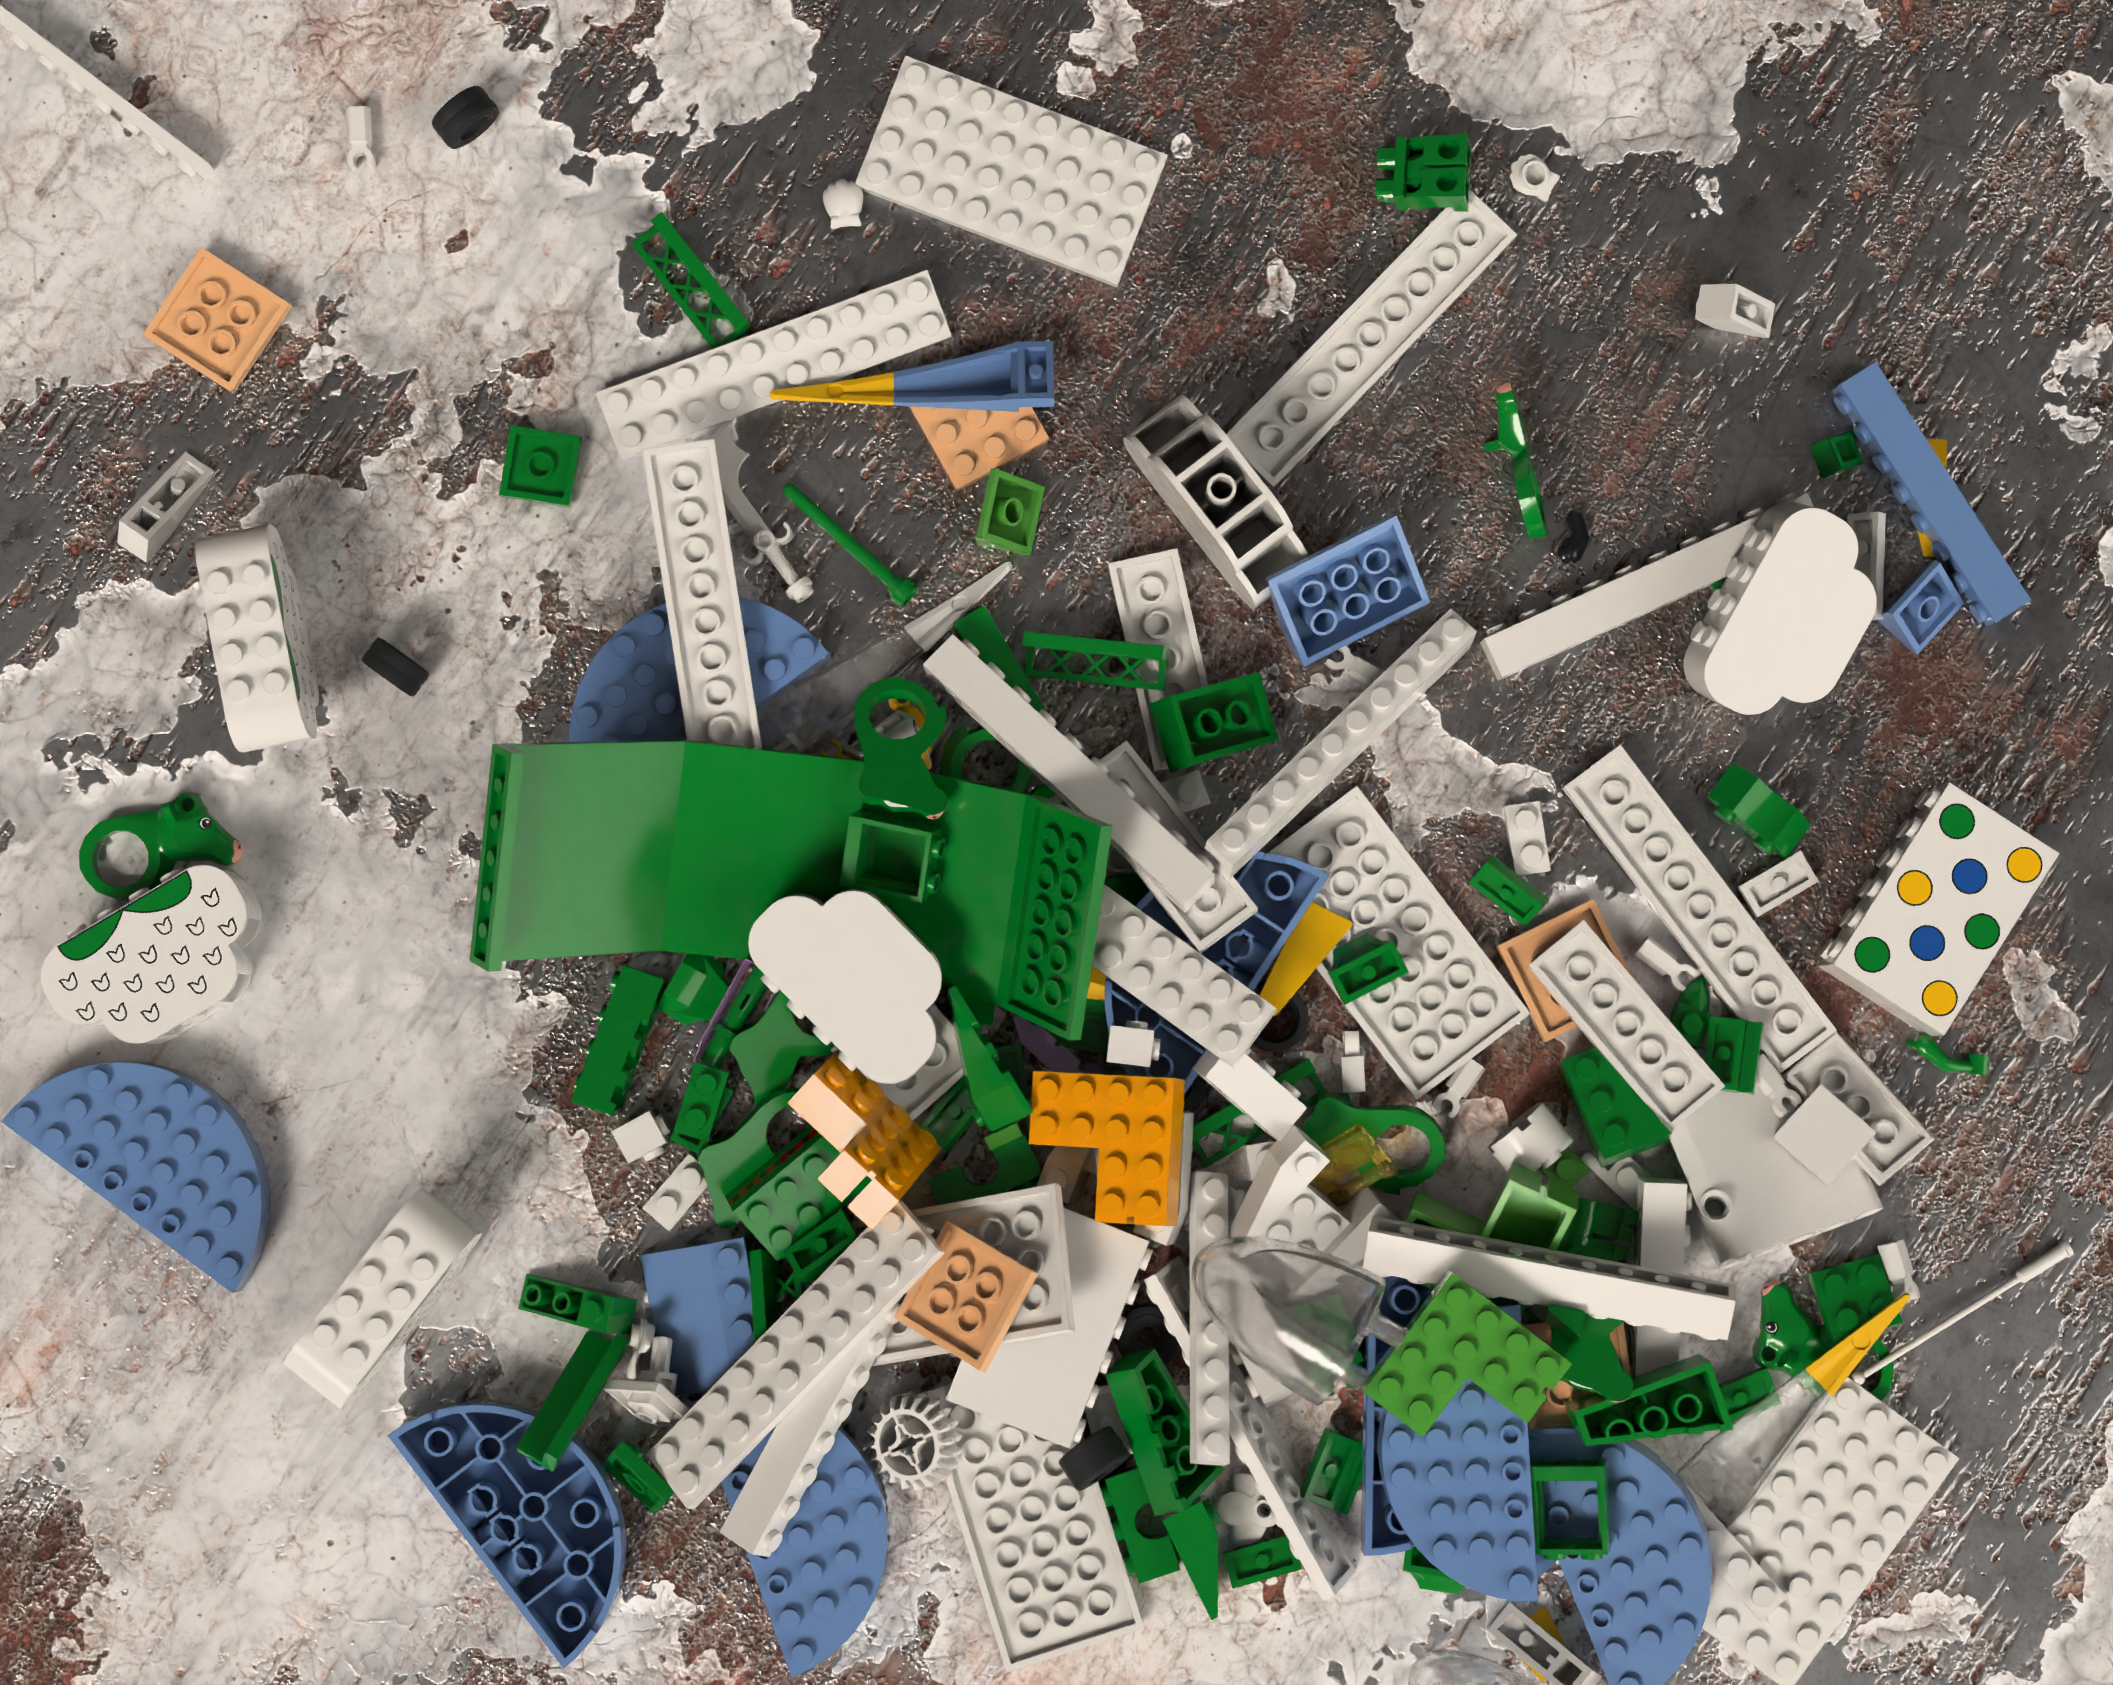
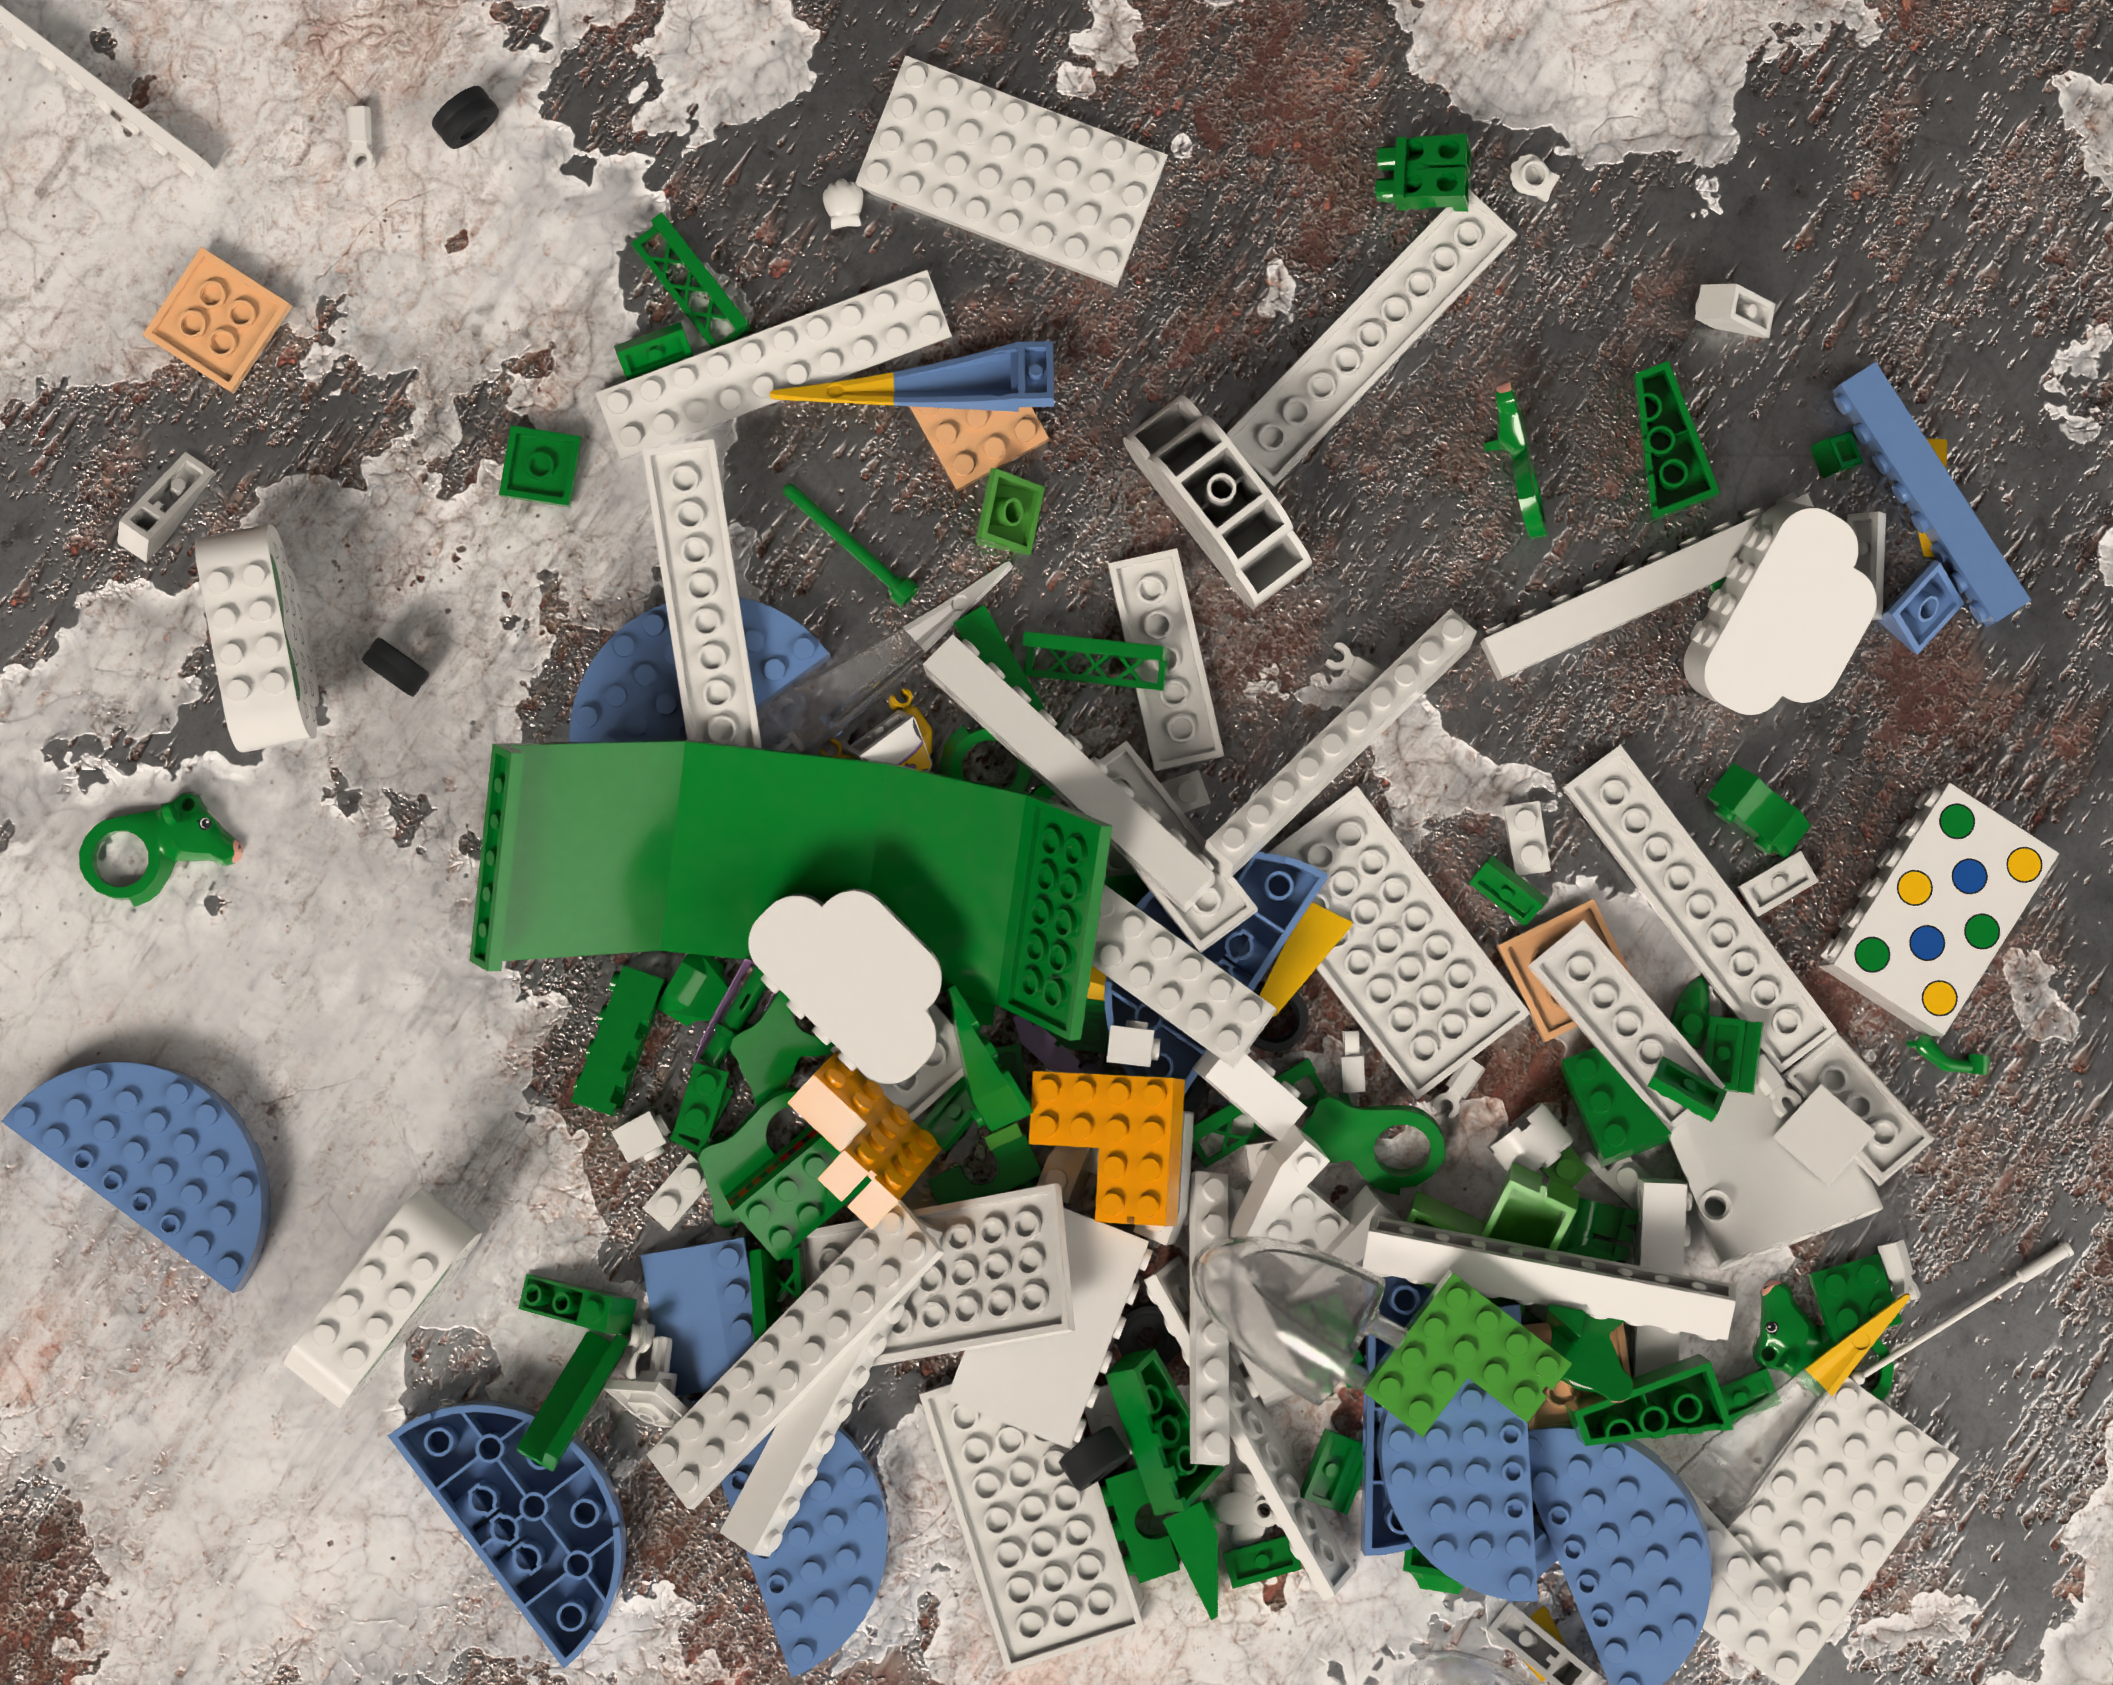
white brick [40,865,262,1044] -> none
green plate [602,1442,675,1514] -> none
white sword [711,421,814,603] -> none
green slope [783,1210,859,1283] -> none
green window [840,809,945,903] -> none
green animal [854,677,947,820] -> none
white gear [867,1391,963,1491] -> none
light nougat plate [894,1220,1039,1372] -> none
green slope [1149,672,1279,772] -> none
medium blue slope [1266,513,1431,667] -> none
clear yellow plate [1313,1123,1398,1208] -> none
green slope [1328,933,1409,1005] -> none
green window [1530,1459,1611,1560] -> none
black arm [1557,512,1590,564] -> none
white bar [1634,935,1697,991] -> none
none -> green plate [614,322,693,381]
none -> green wedge [1633,360,1720,523]
none -> green plate [1648,1056,1727,1122]

